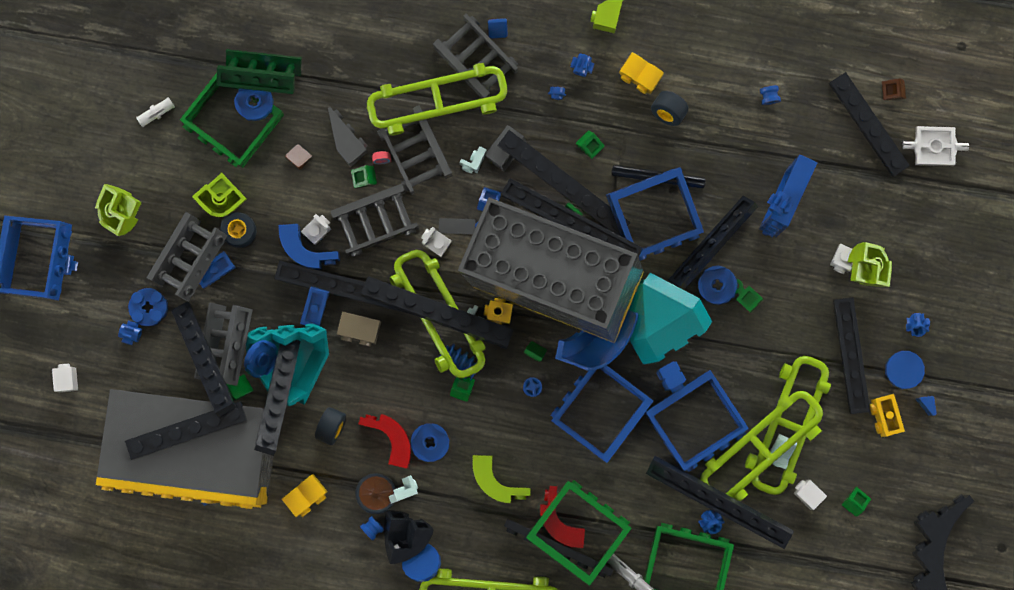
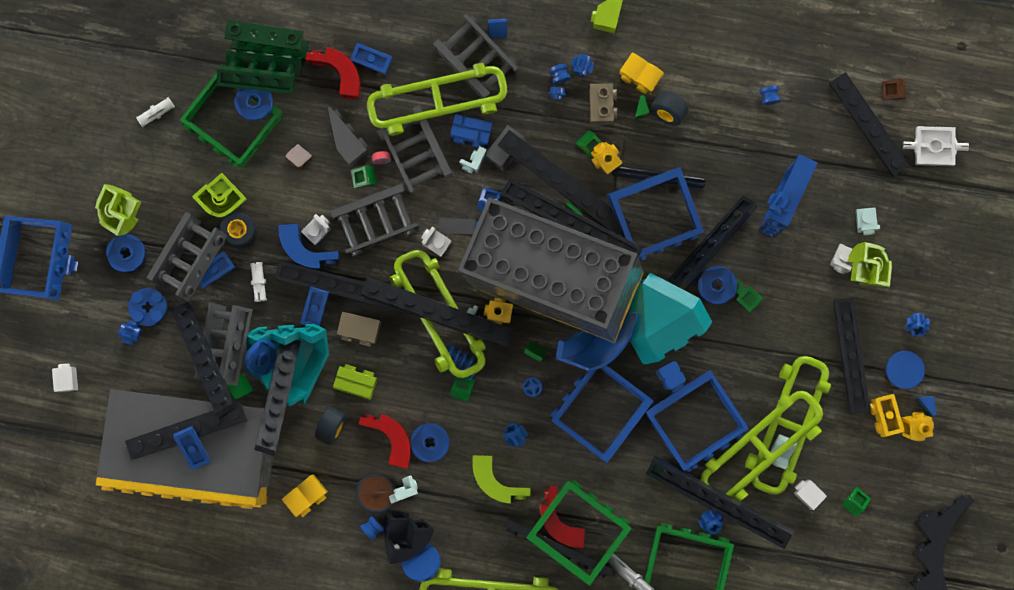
none -> blue plate [106,234,146,273]
none -> blue plate [173,426,210,470]
none -> dark green fence [224,20,309,61]
none -> white pin [250,262,267,302]
none -> red arch [305,47,361,100]
none -> lime brick [333,364,378,400]
none -> blue plate [350,43,392,75]
none -> blue brick [450,114,493,149]
none -> blue gear [502,423,528,447]
none -> blue wheel [549,63,571,85]
none -> dark tan brick [589,83,617,125]
none -> yellow brick [591,142,622,174]
none -> green slope [634,95,649,120]
none -> light aqua bracket [855,208,880,235]
none -> yellow brick [901,412,934,441]

